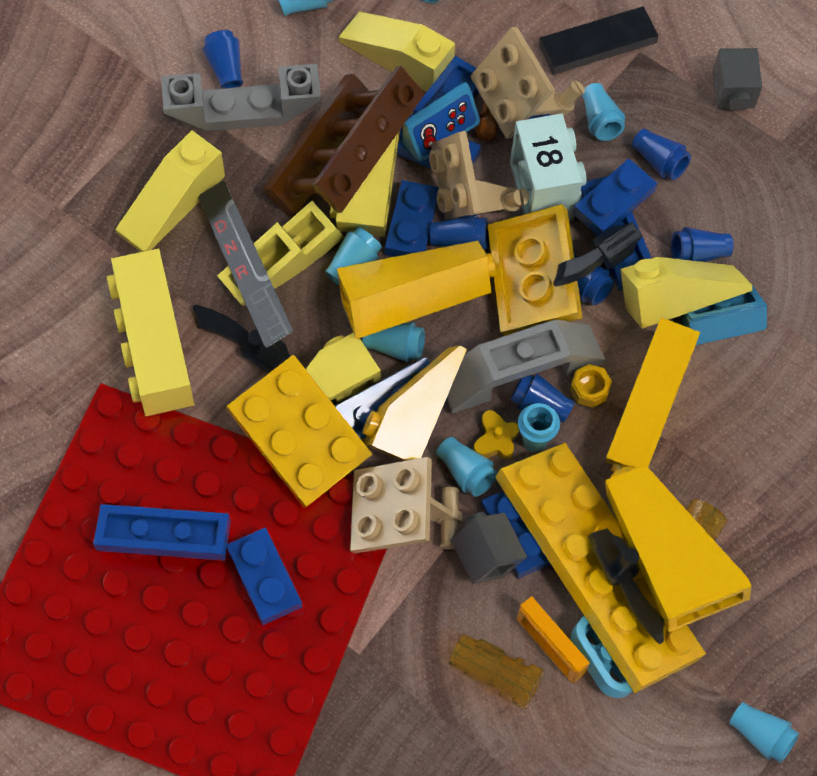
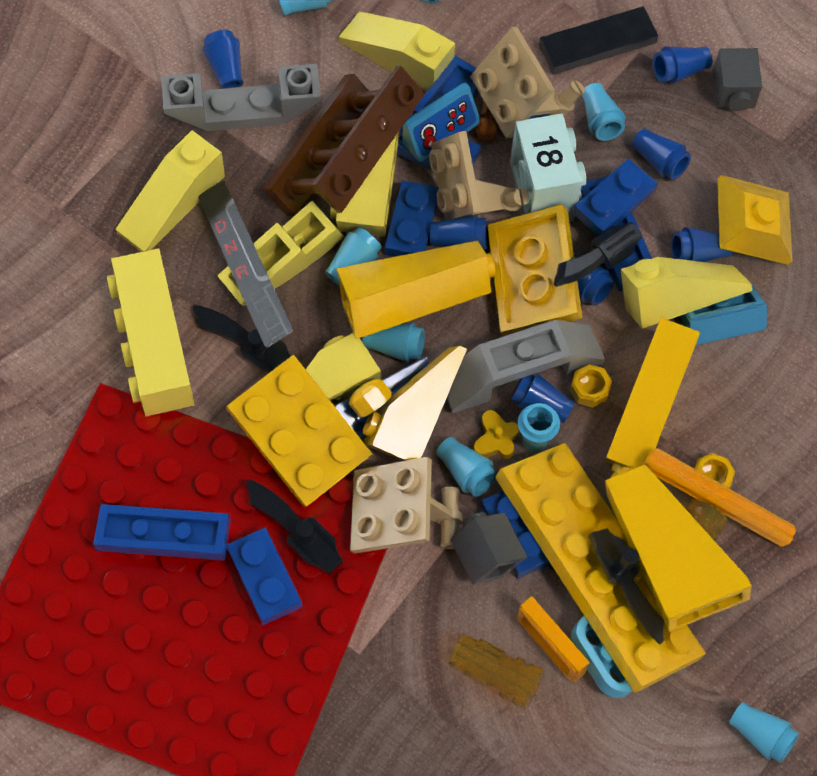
none -> black piece [247,480,343,575]
none -> yellow tile [349,380,392,418]
none -> light orange axle [644,448,796,547]
none -> blue cone [653,46,713,84]
none -> yellow tile [694,453,735,489]
none -> yellow slope [717,175,792,265]

